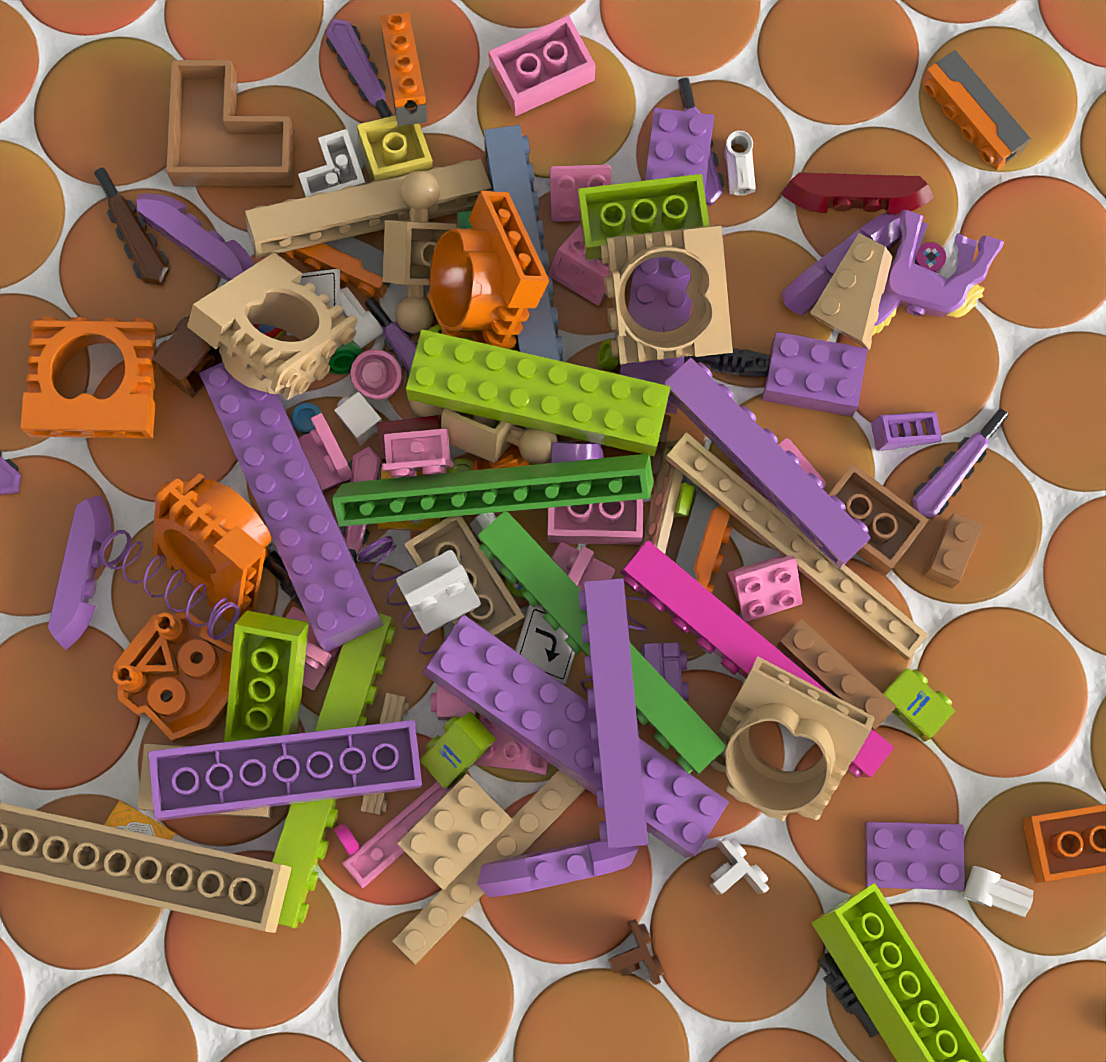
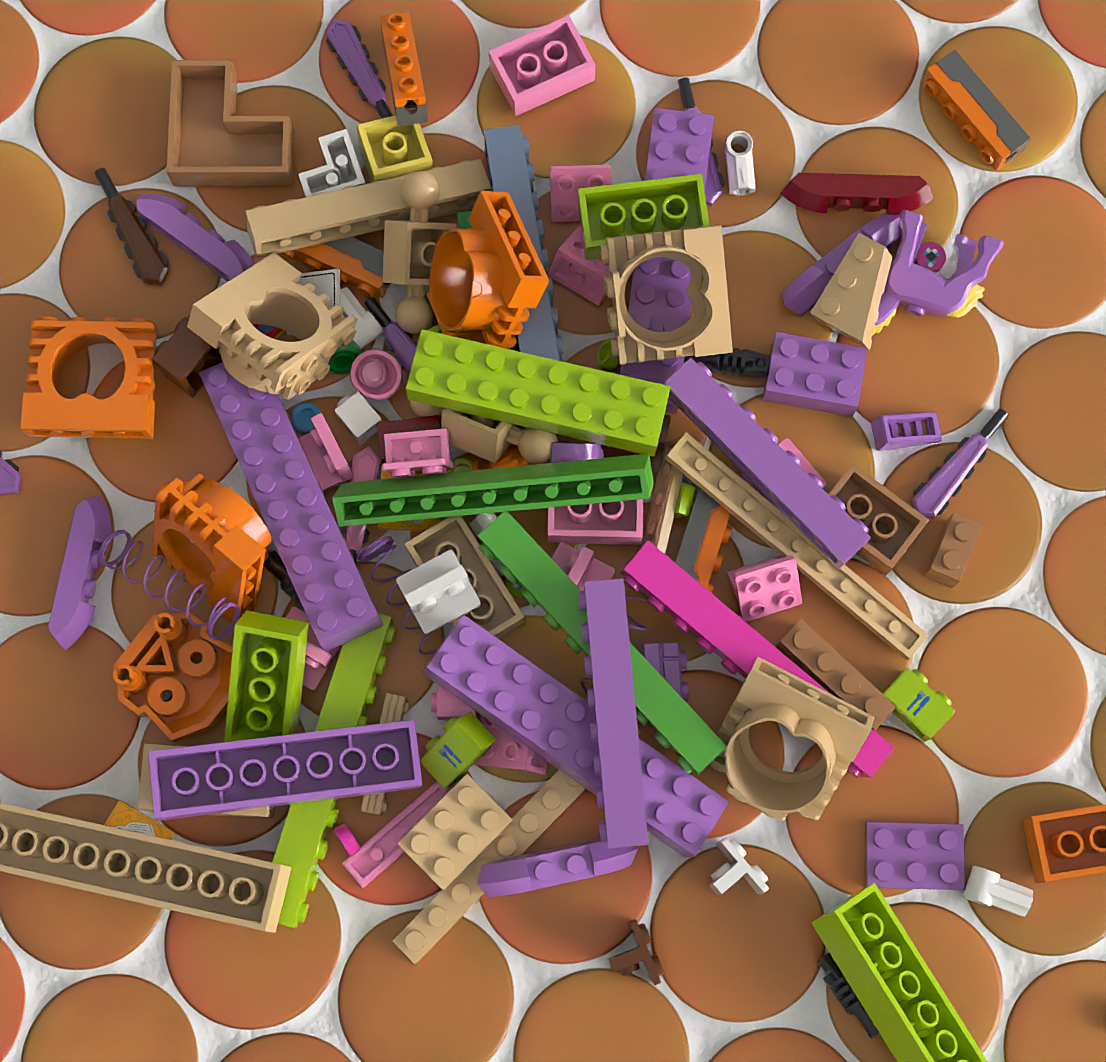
white piece [515,604,575,684] -> none

